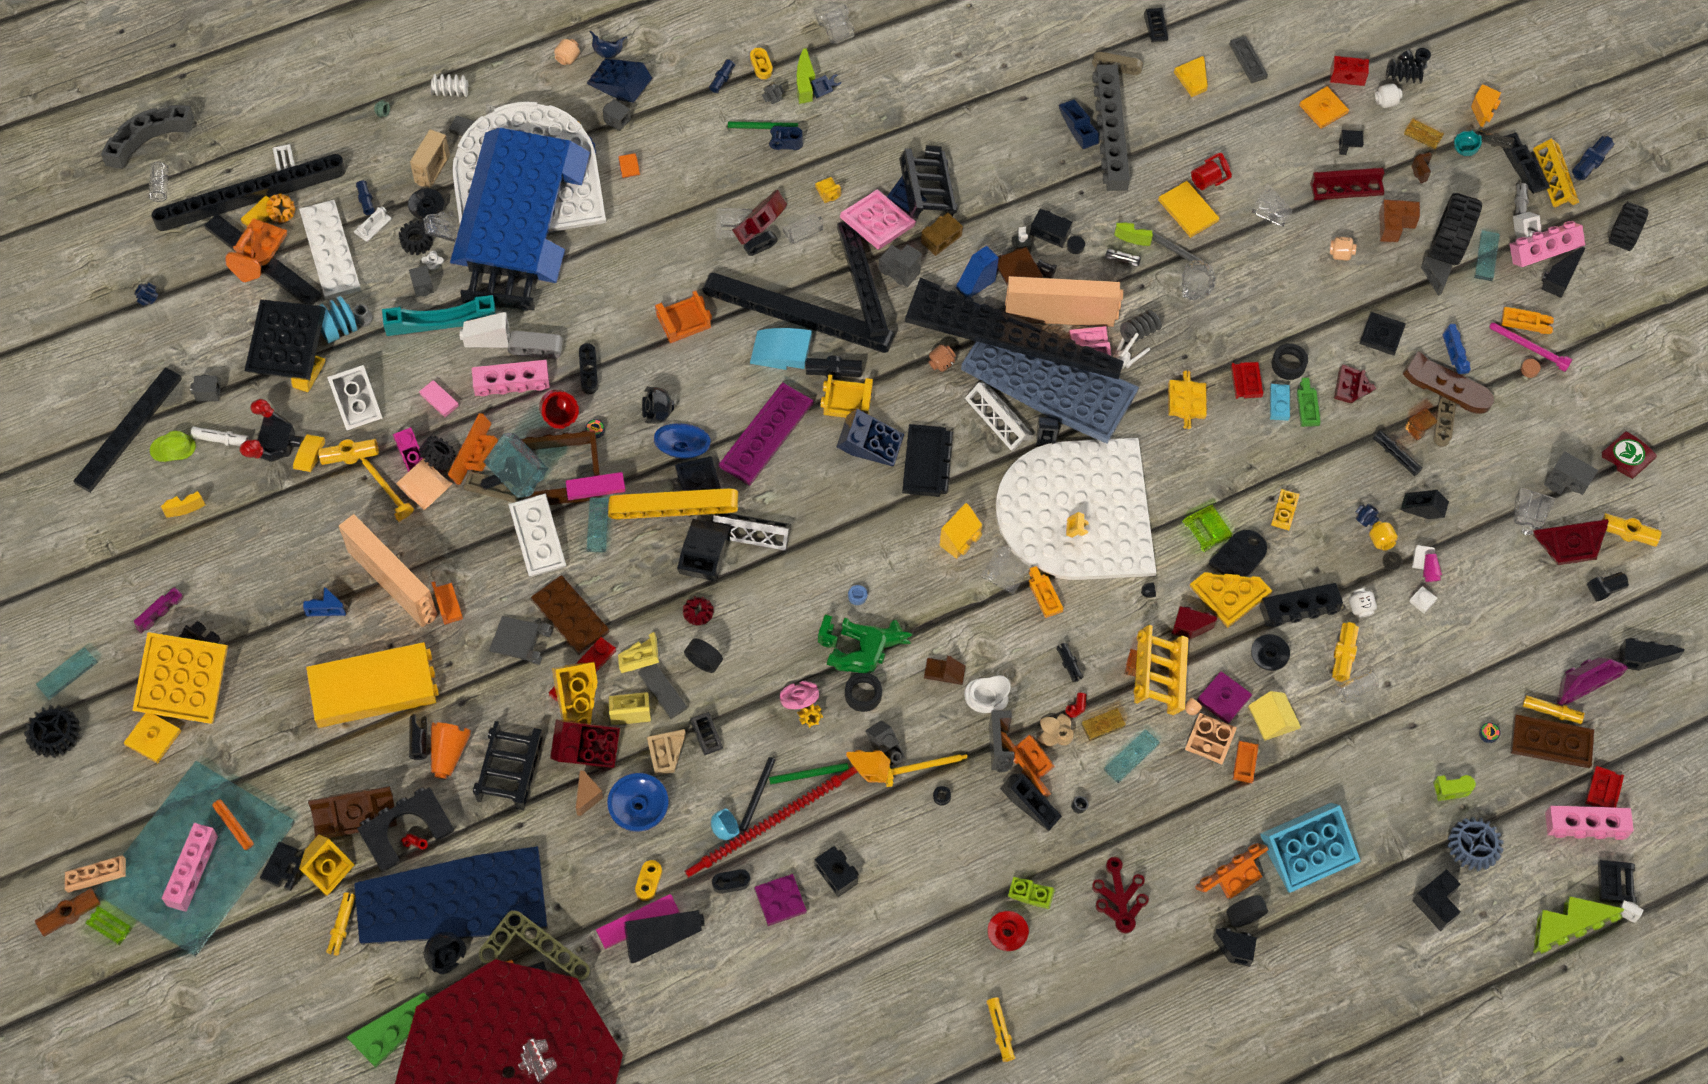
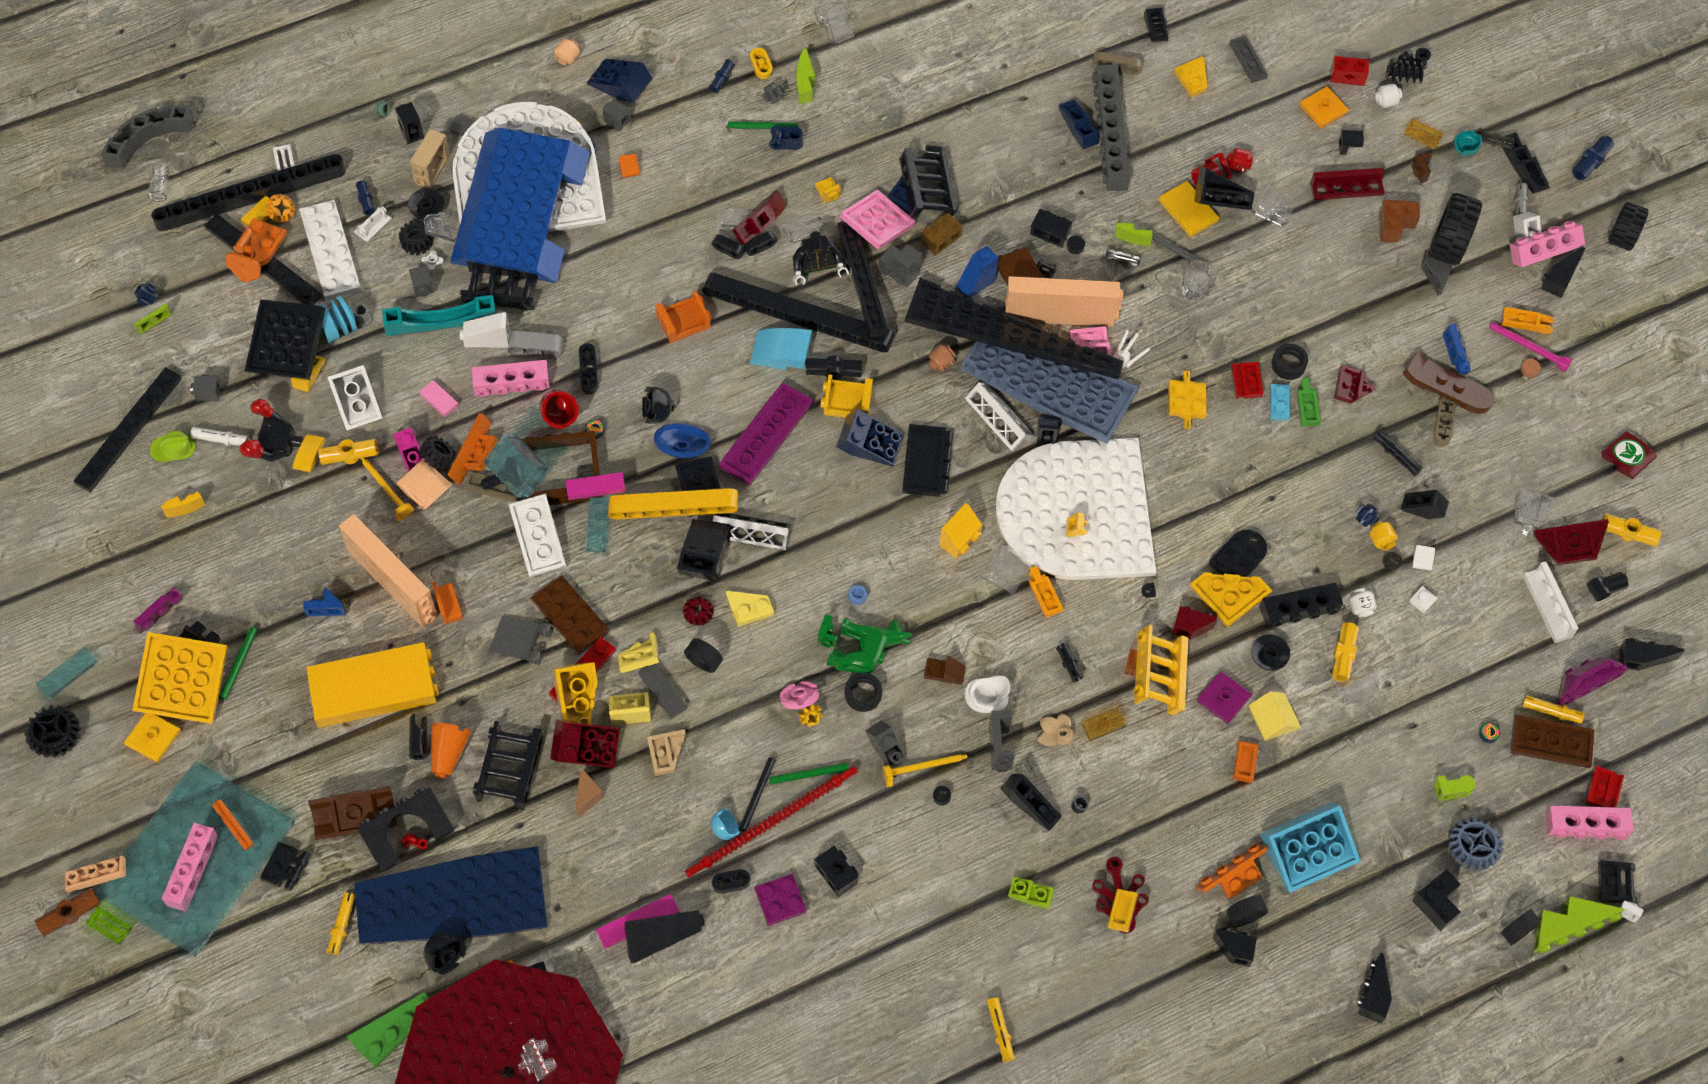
yellow slope [299,835,355,896] -> none
white piece [430,74,468,97] -> none
olive beam [479,911,591,981] -> none
dark blue hair [590,31,628,58] -> none
blue dish [607,773,669,832] -> none
yellow plate [635,860,662,901] -> none
black slope [689,712,723,756] -> none
dark blue plate [810,74,842,99] -> none
light orange slope [846,750,891,783] -> none
red dish [987,911,1029,951] -> none
orange bracket [1001,731,1055,797] -> none
pearl dark grey piece [1011,227,1031,254] -> none
red arm [1065,693,1087,718] -> none
clear light blue tile [1104,729,1160,784] -> none
dark grey piece [1120,310,1162,343] -> none
clear neon green plate [1183,504,1233,552] -> none
light nougat hinge [1185,698,1202,715] -> none
light nougat slope [1185,713,1237,764] -> none
yellow slope [1271,489,1300,531] -> none
light nougat head [1330,236,1357,261] -> none
black plate [1359,312,1406,356] -> none
clear orange panel [1405,408,1437,441] -> none
dark pink cone [1423,554,1442,582] -> none
light orange slope [1471,84,1501,127] -> none
clear light blue tile [1474,230,1500,281] -> none
yellow fence [1533,138,1579,208] -> none
dark grey brick [1544,451,1598,495] -> none
none -> lime slope [134,304,172,335]
none -> green bar [219,627,257,700]
none -> black brick [395,102,424,144]
none -> black beam [711,234,745,260]
none -> light yellow wing [725,591,774,627]
none -> black torso [793,231,849,285]
none -> yellow tile [1108,889,1138,932]
none -> black wedge [1194,166,1255,210]
none -> red head [1226,148,1253,173]
none -> black slope [1357,953,1392,1024]
none -> black tyre [1501,909,1541,946]
none -> white fence [1523,562,1579,643]

